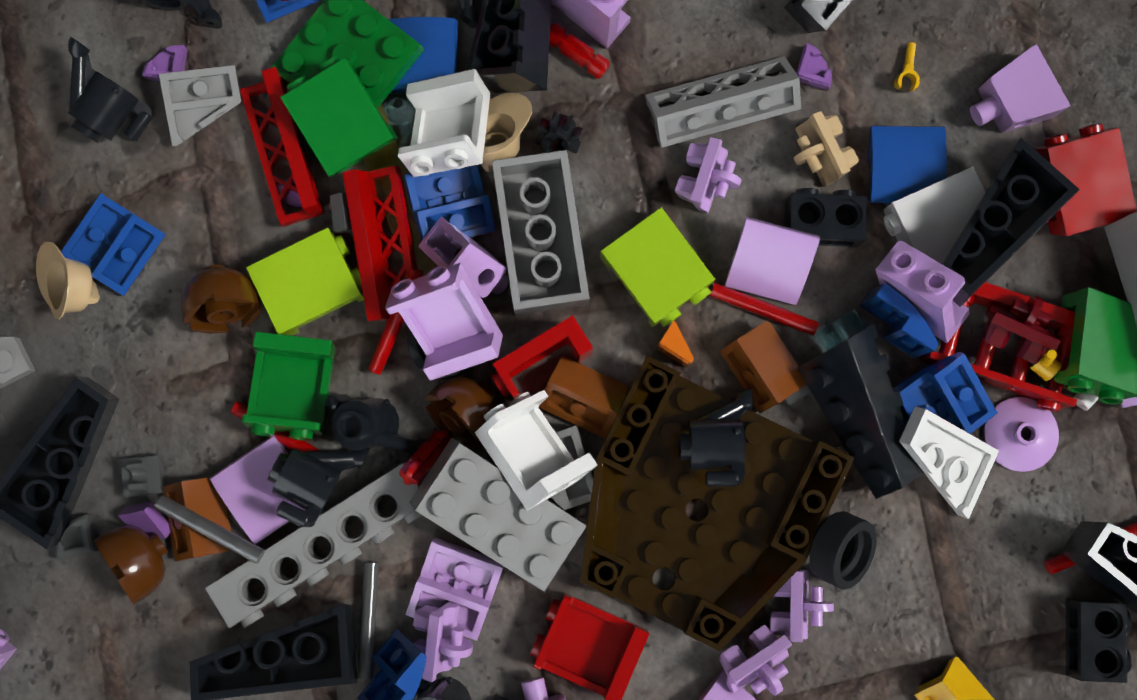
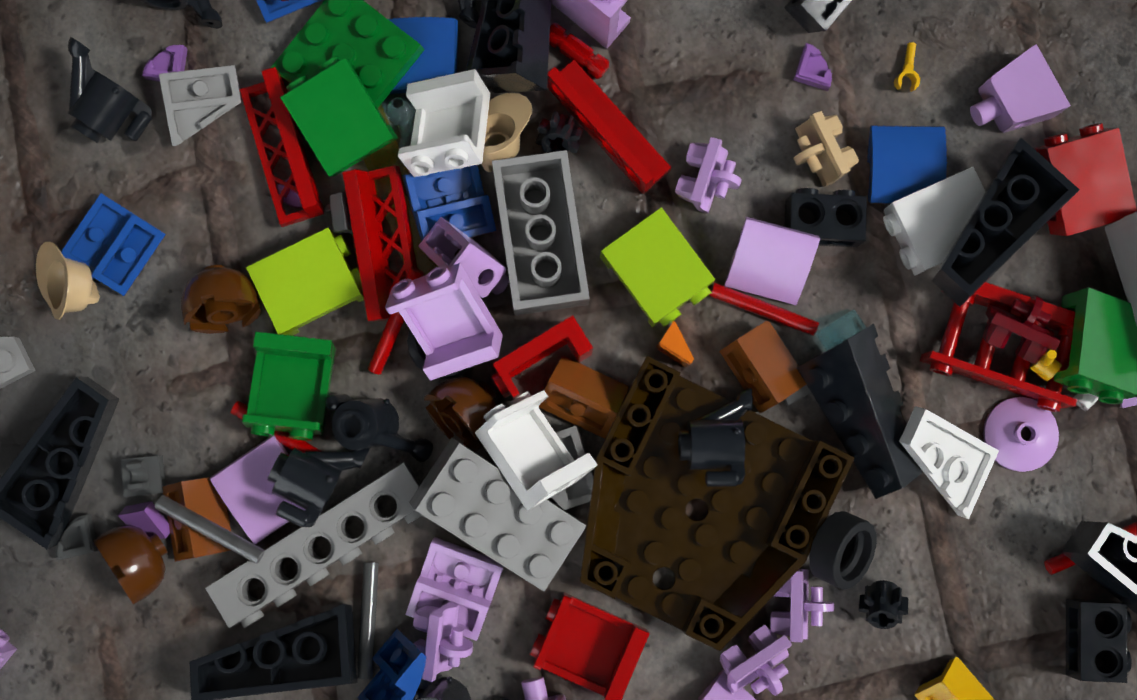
red axle [399,429,451,486] -> none
light grey fence [645,56,801,148] -> none
blue slope [859,283,939,358] -> none
lavender panel [876,240,970,343] -> none
blue slope [893,352,997,434] -> none
none -> red fence [547,60,671,194]
none -> black gear [859,580,909,629]

